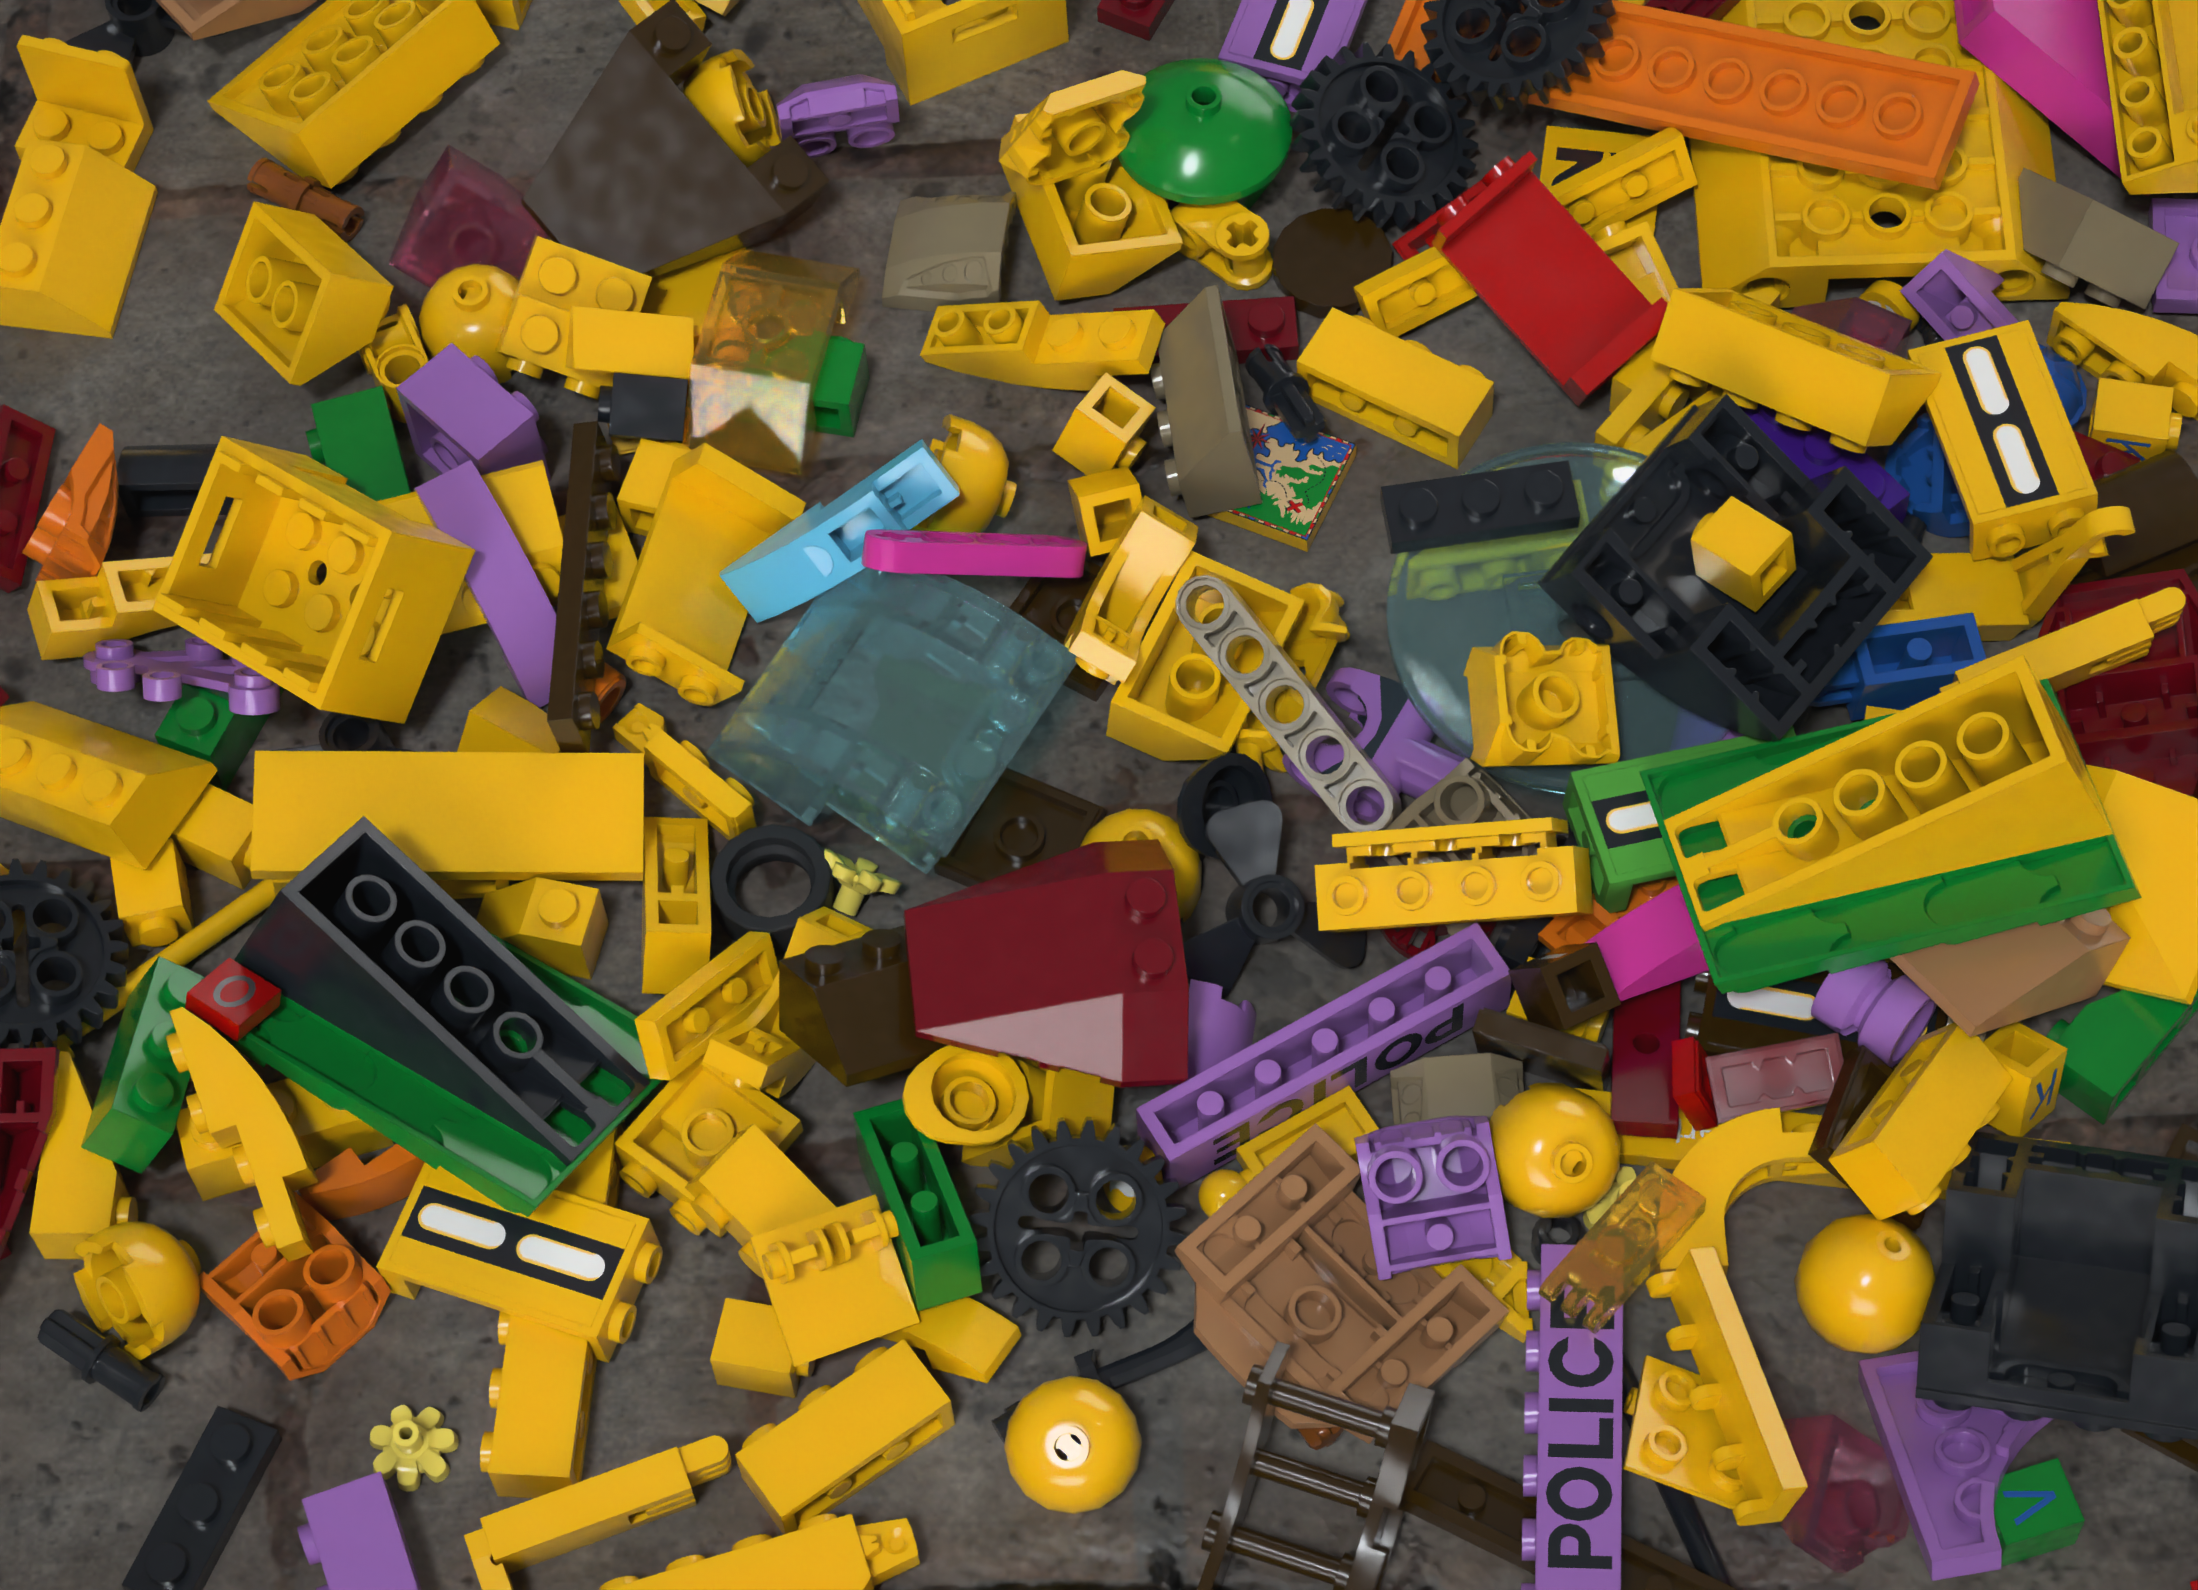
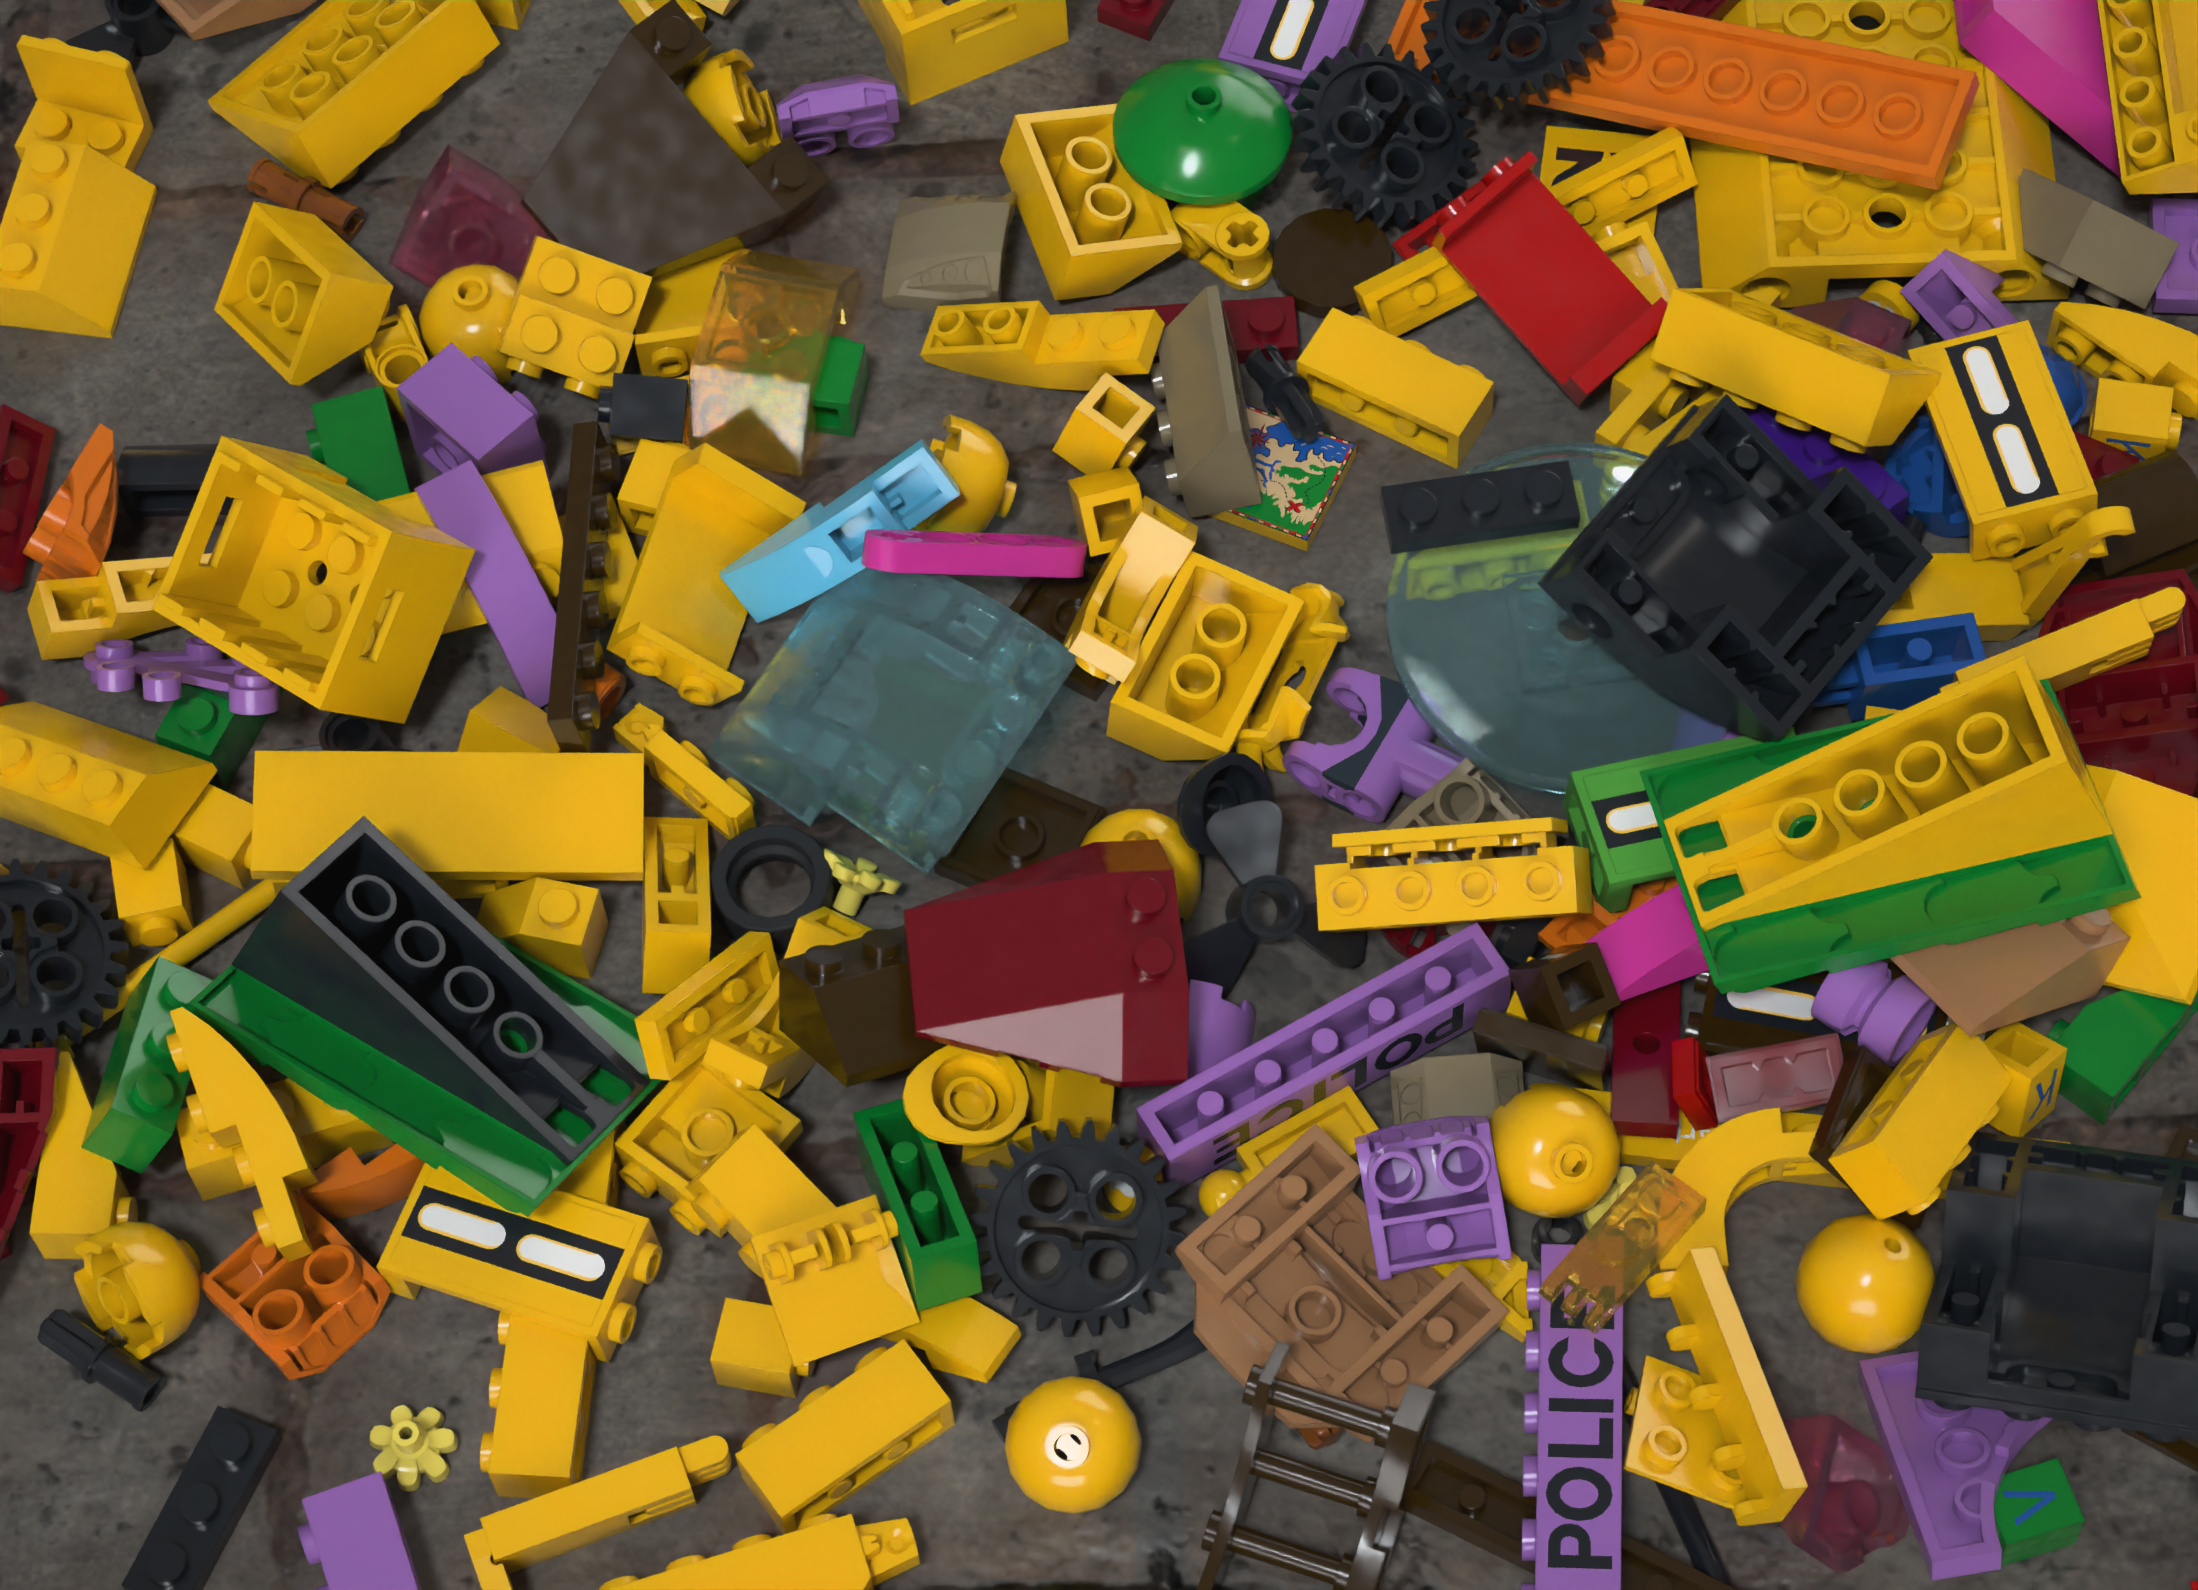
red tile [185,957,282,1042] -> none
yellow slope [566,306,694,380] -> none
yellow slope [998,70,1146,187] -> none
dark tan beam [1175,575,1402,832] -> none
yellow slope [1463,631,1620,767] -> none
yellow brick [1690,496,1796,612] -> none

